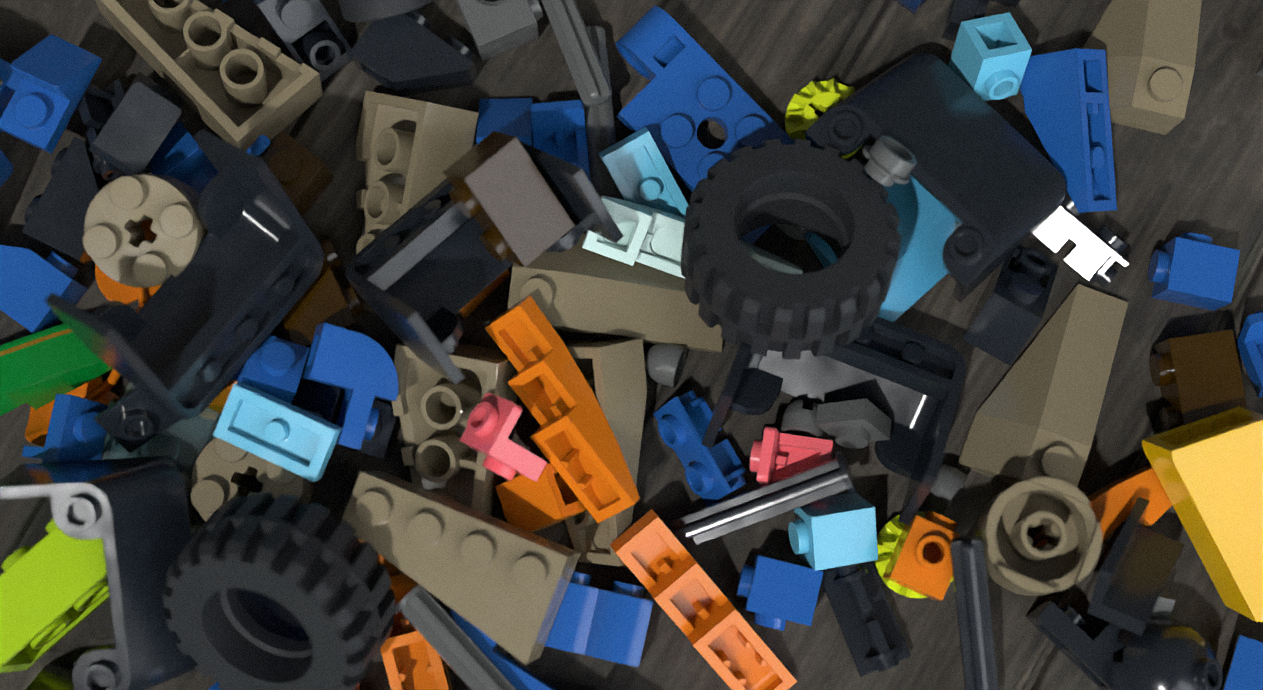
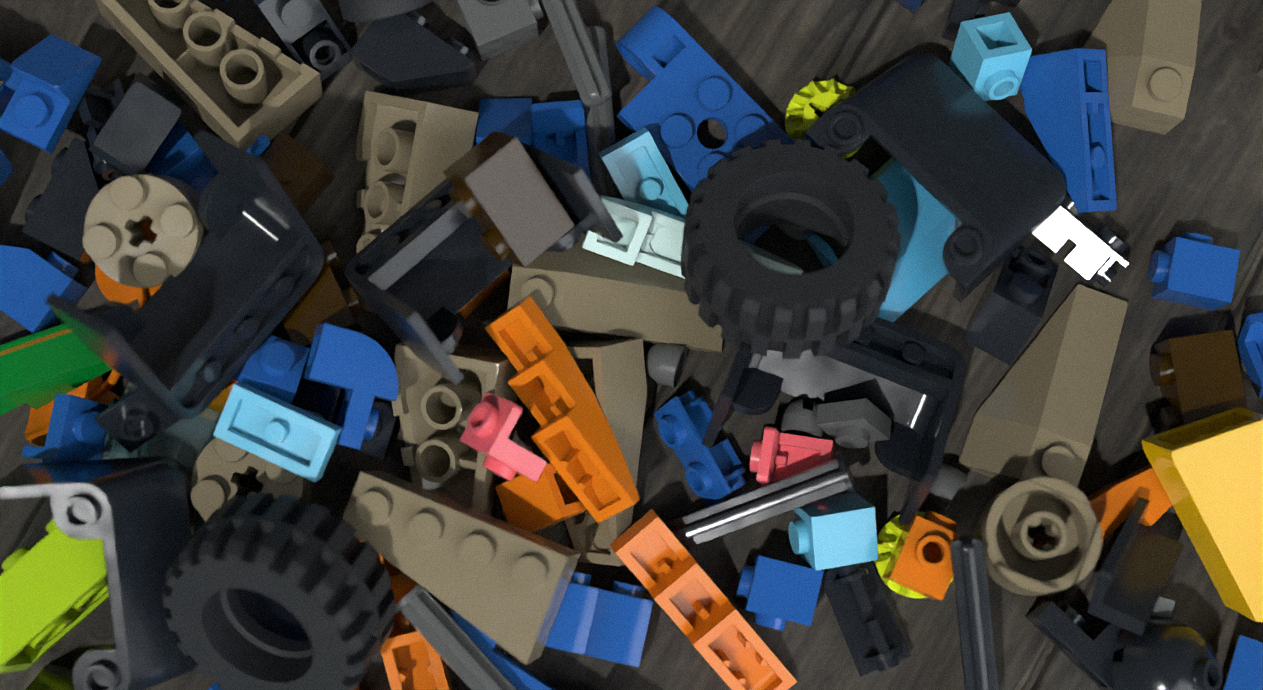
dark grey plate [863,135,917,187] -> none

